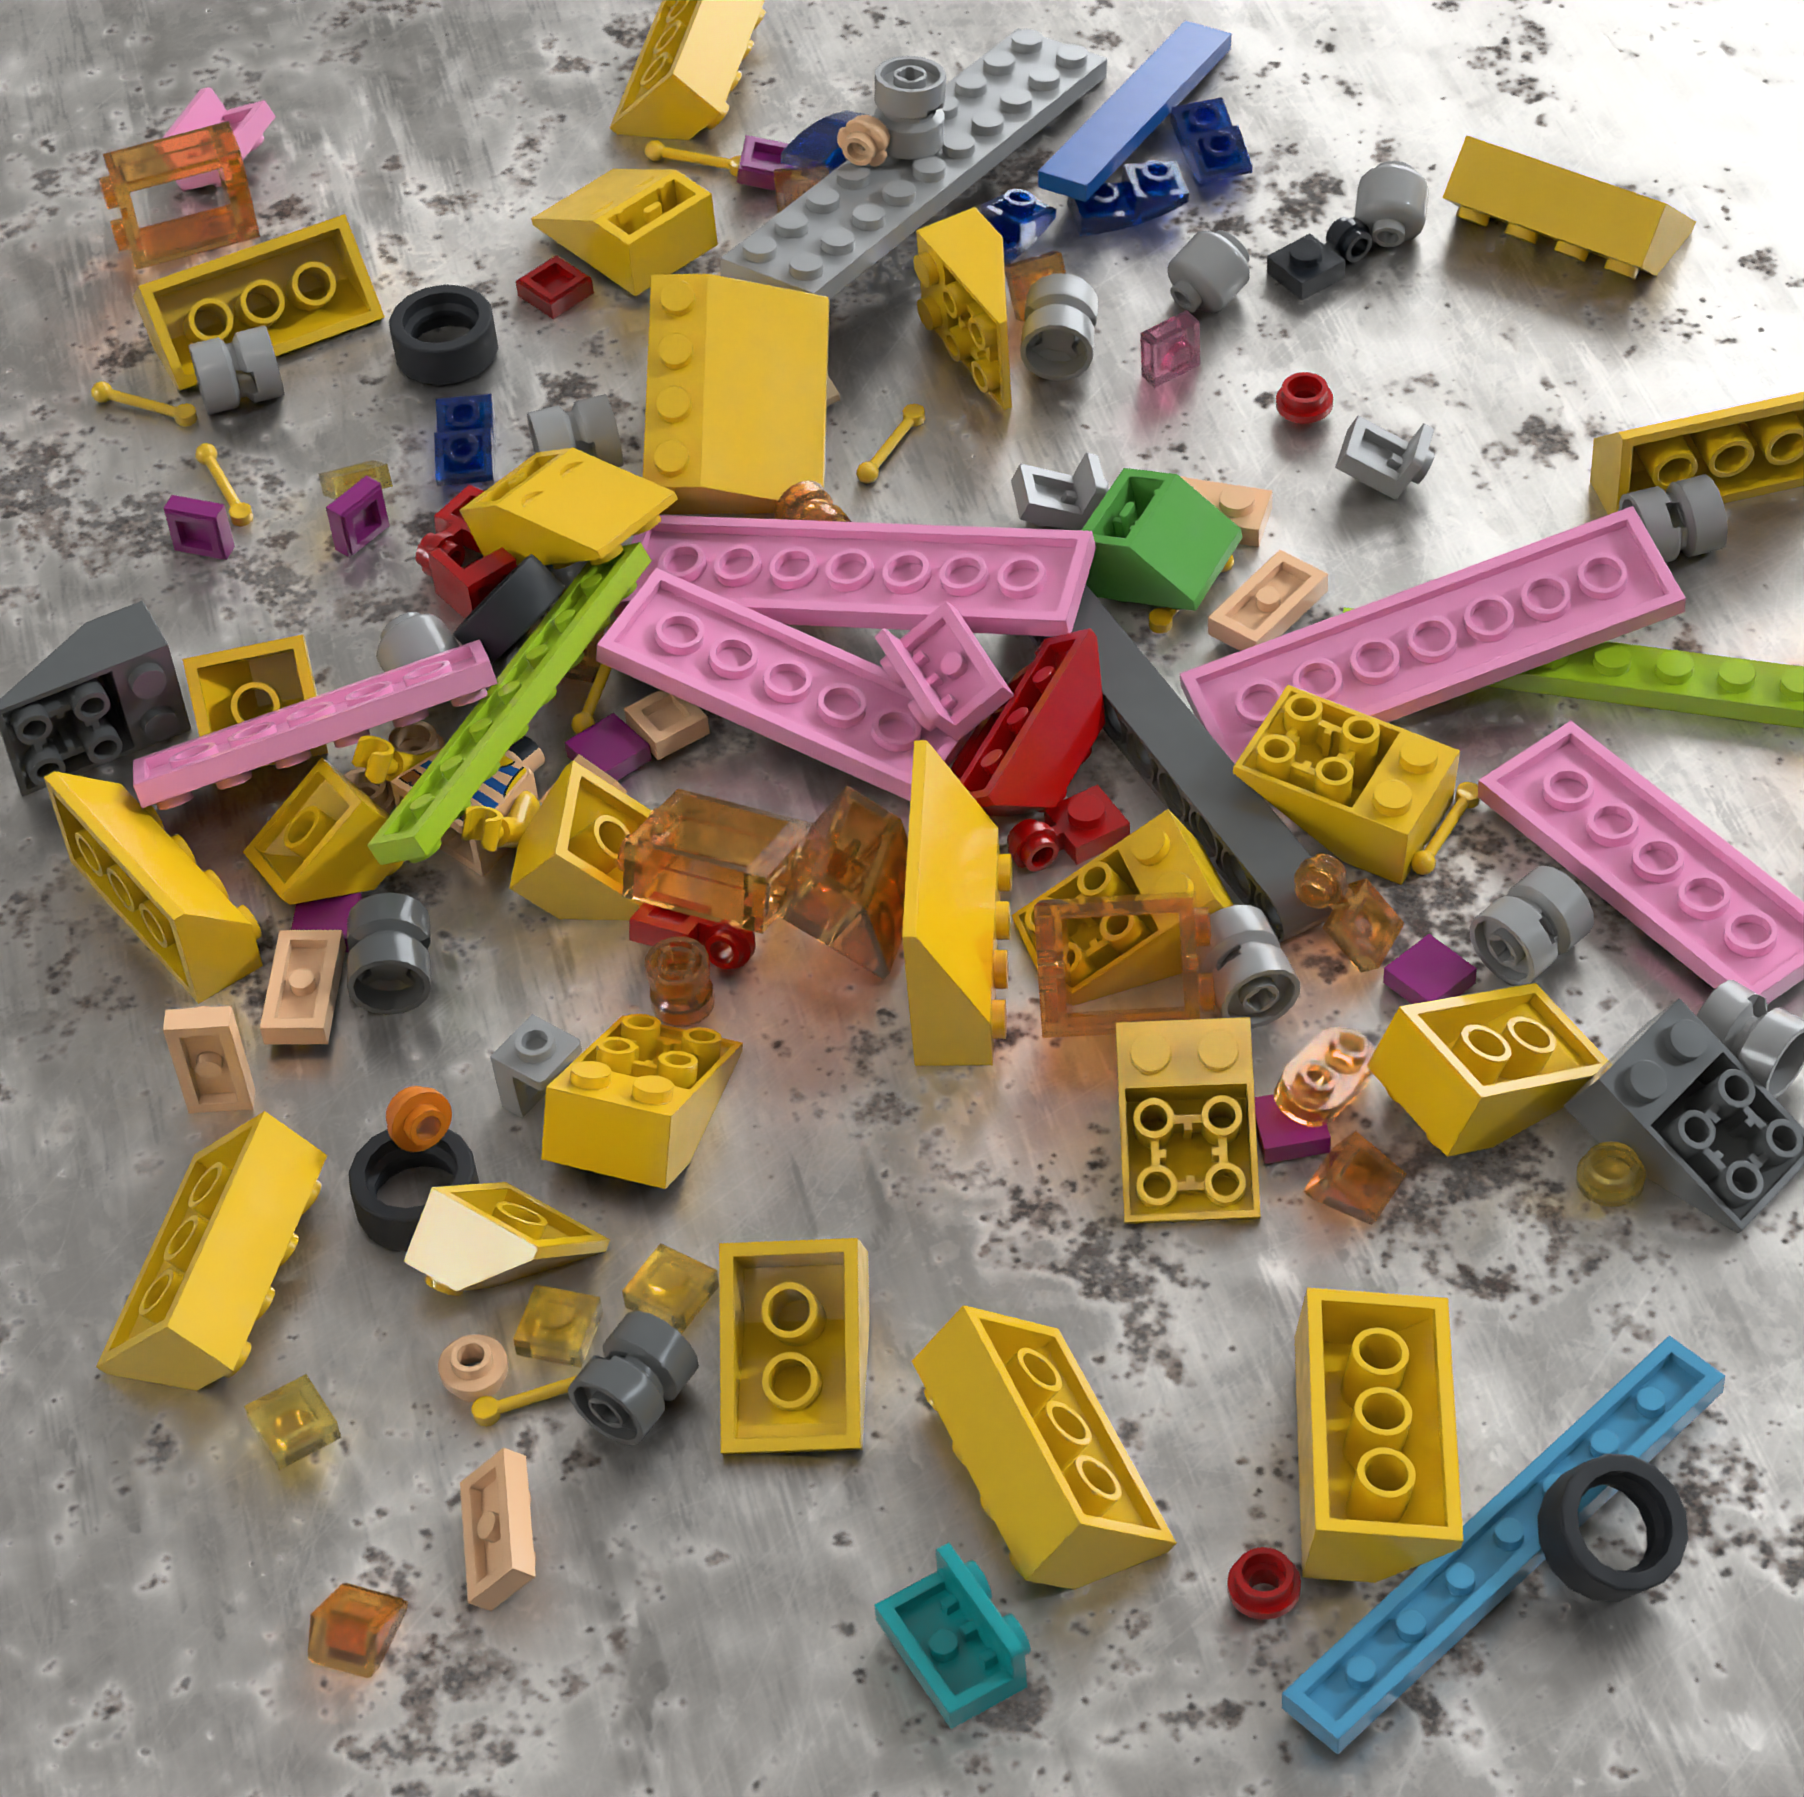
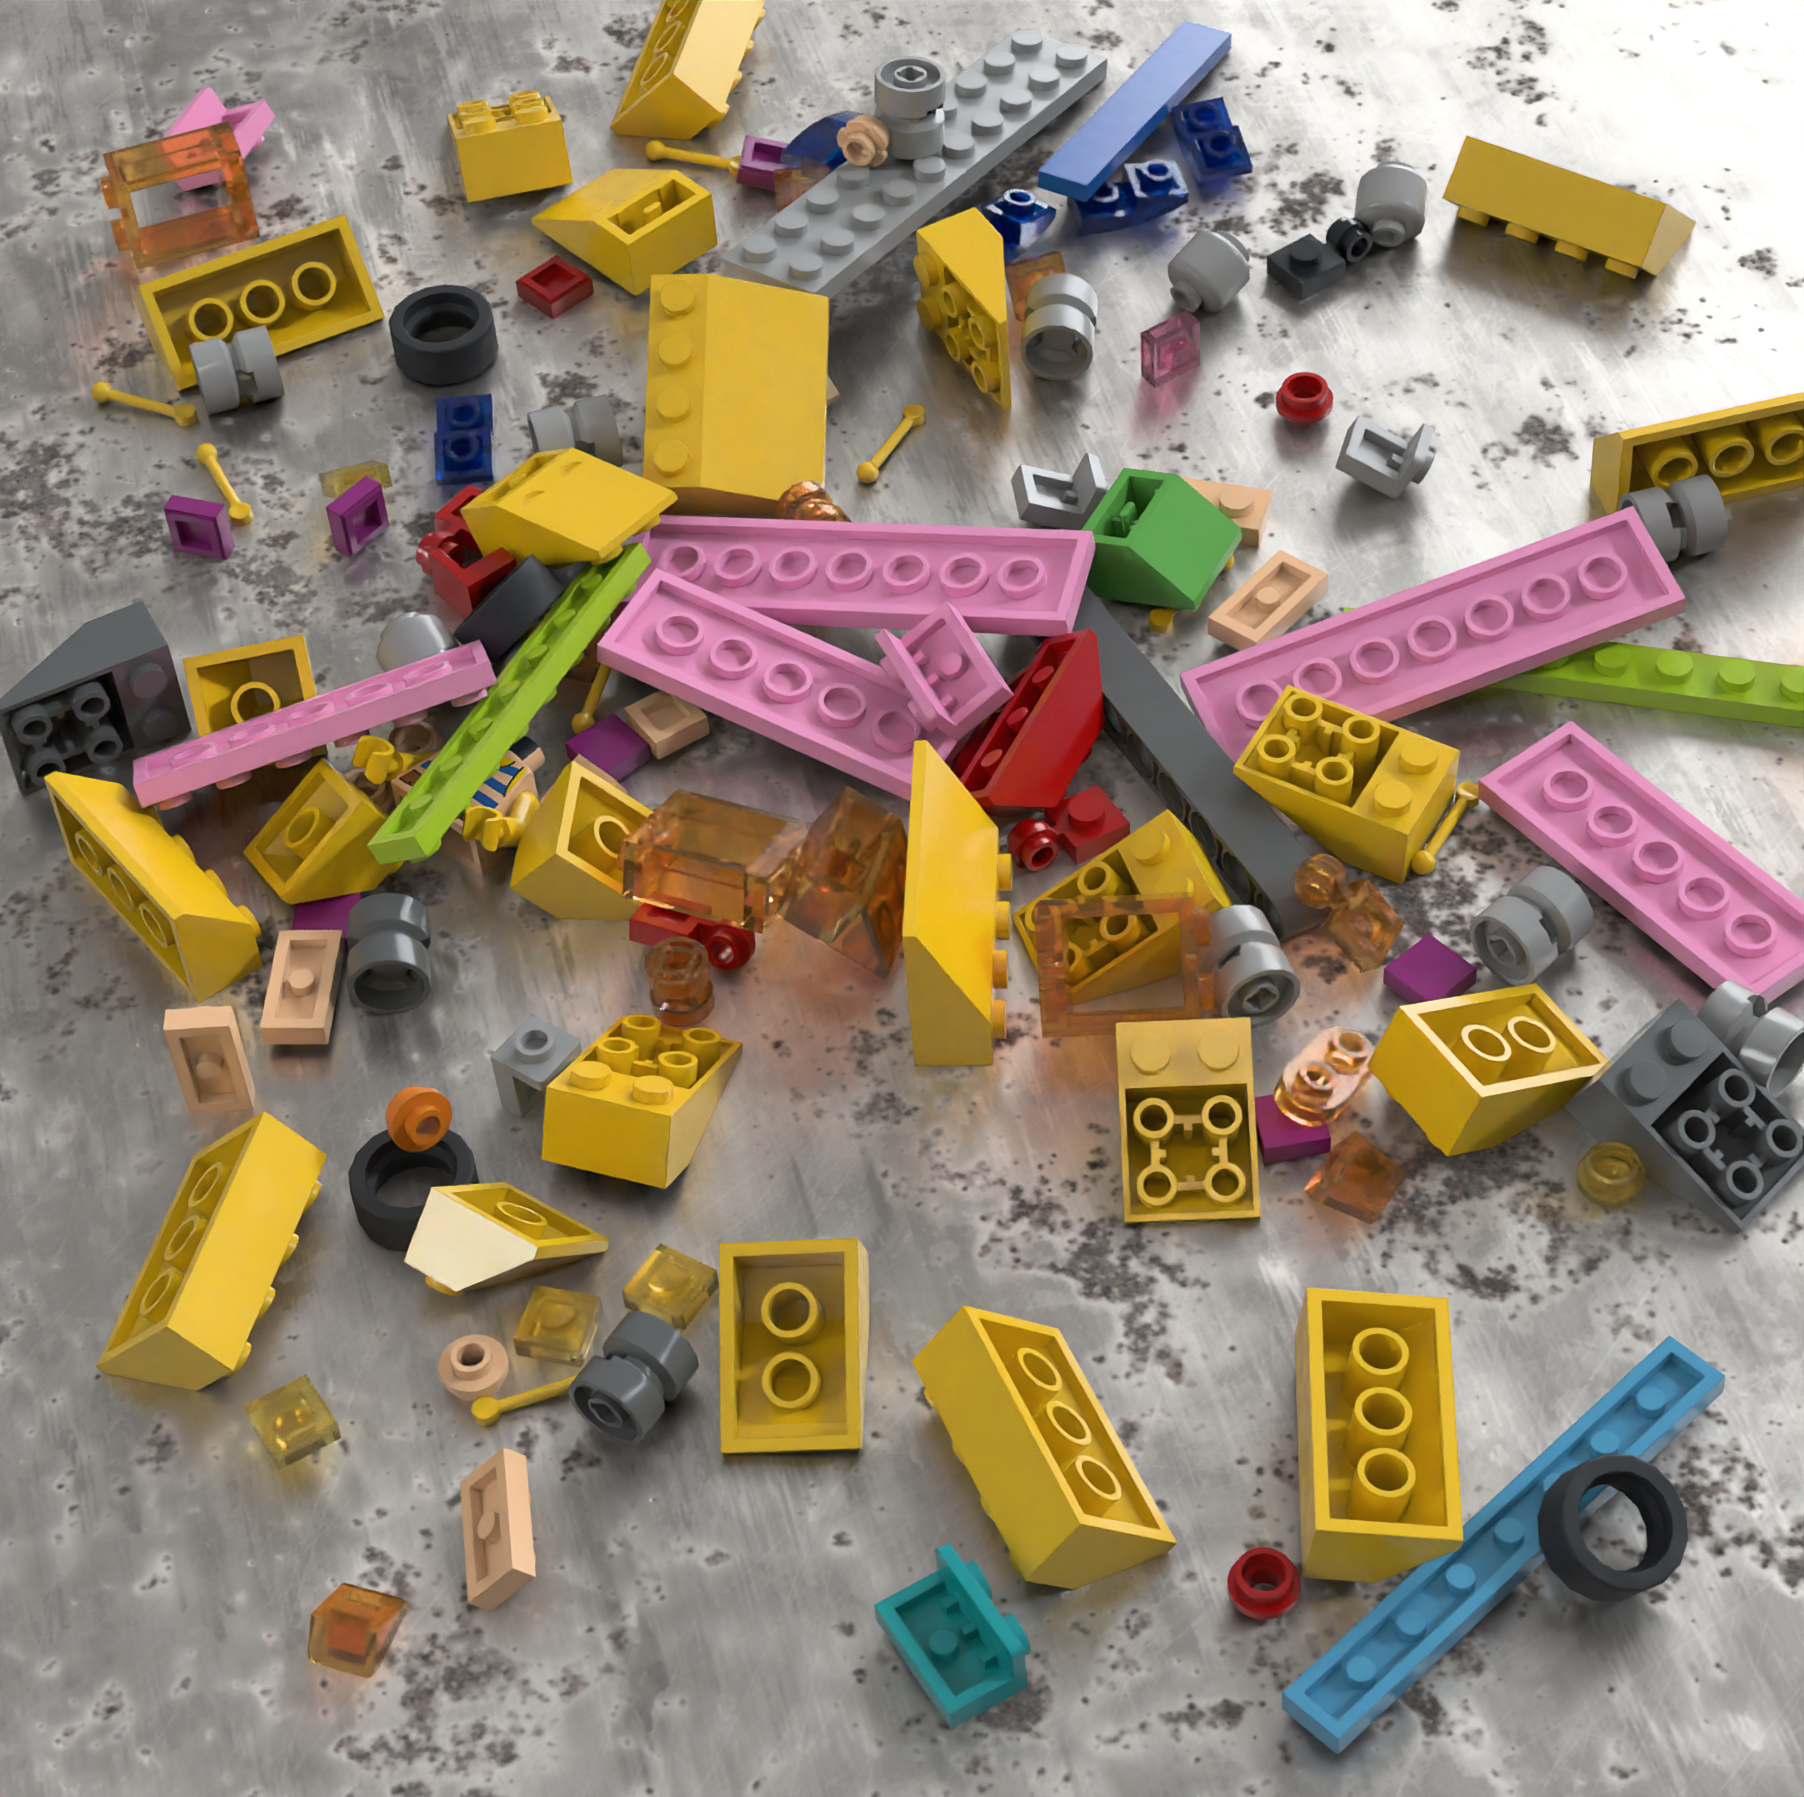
none -> yellow slope [447,90,573,203]

